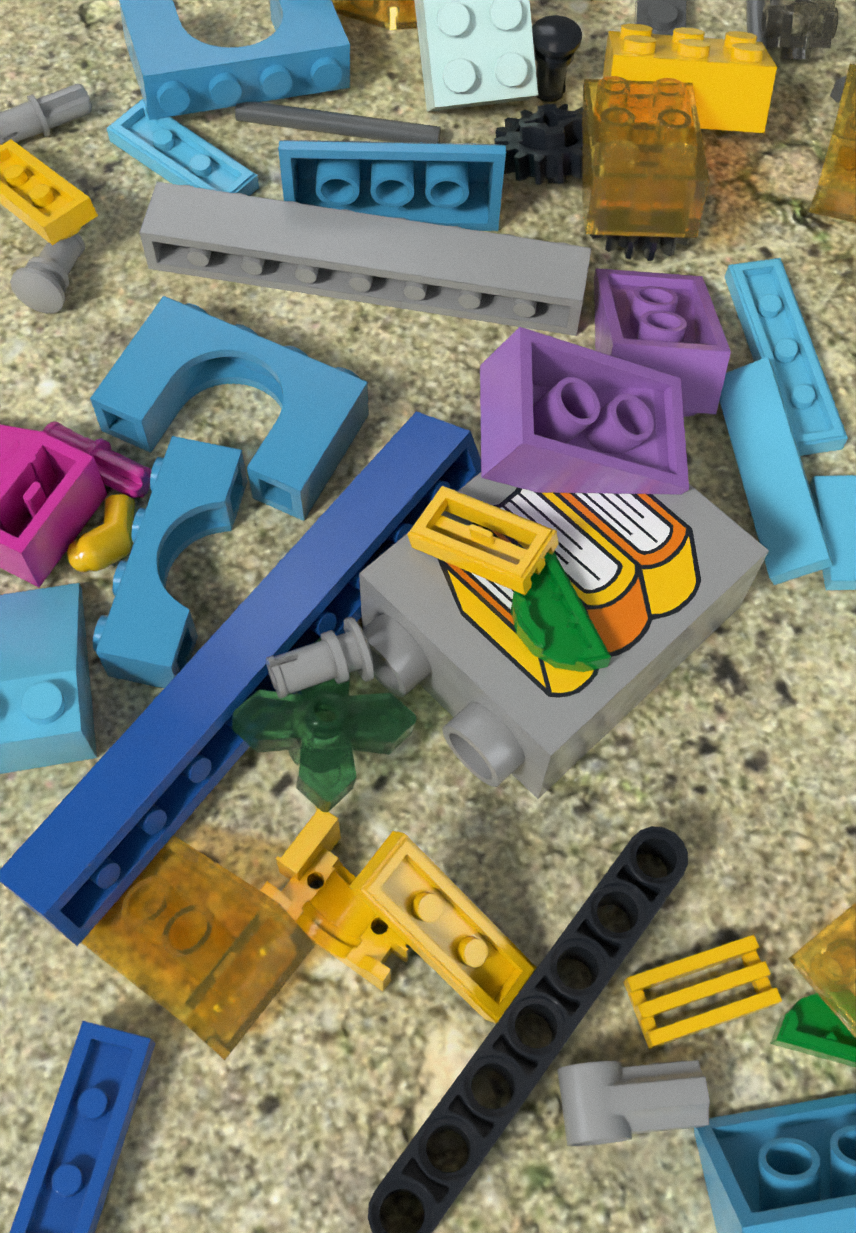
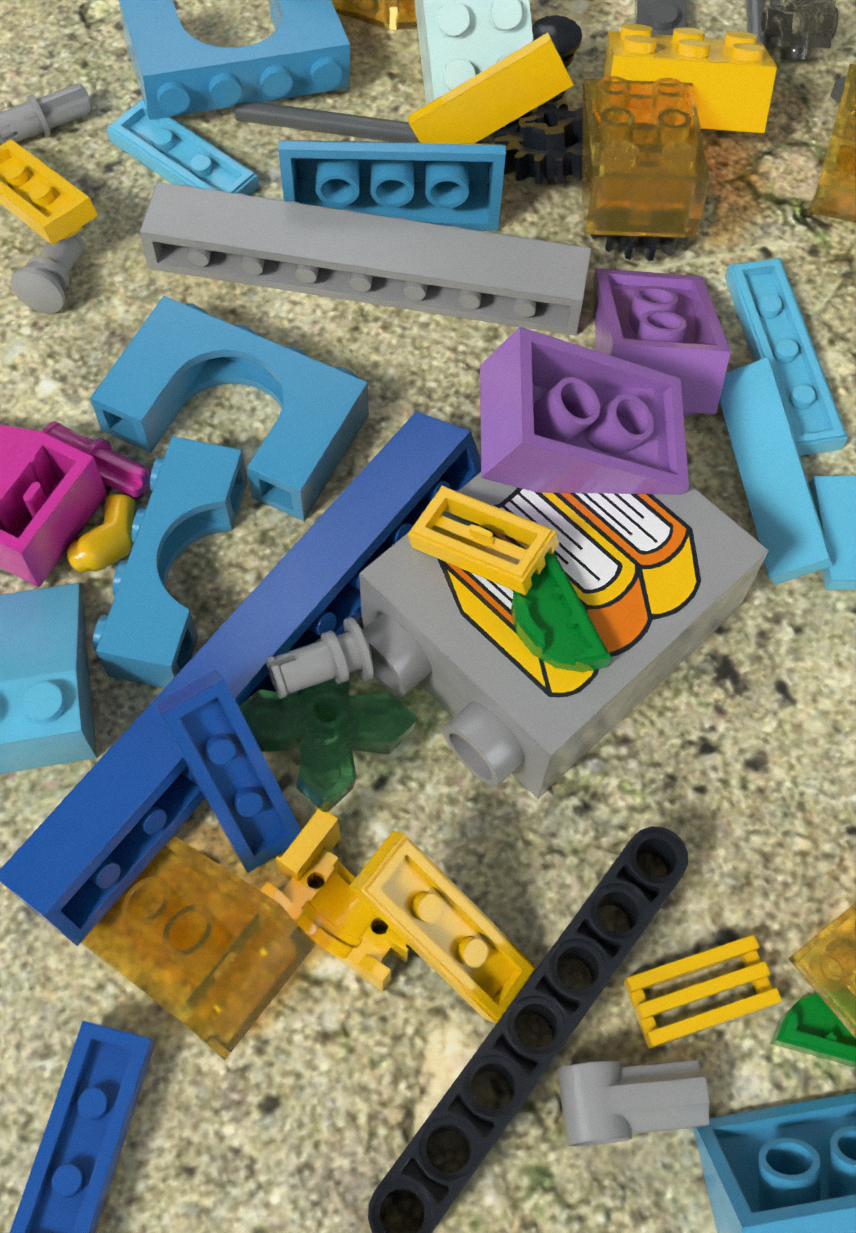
none -> blue plate [154,669,301,873]
none -> yellow tile [407,32,574,144]

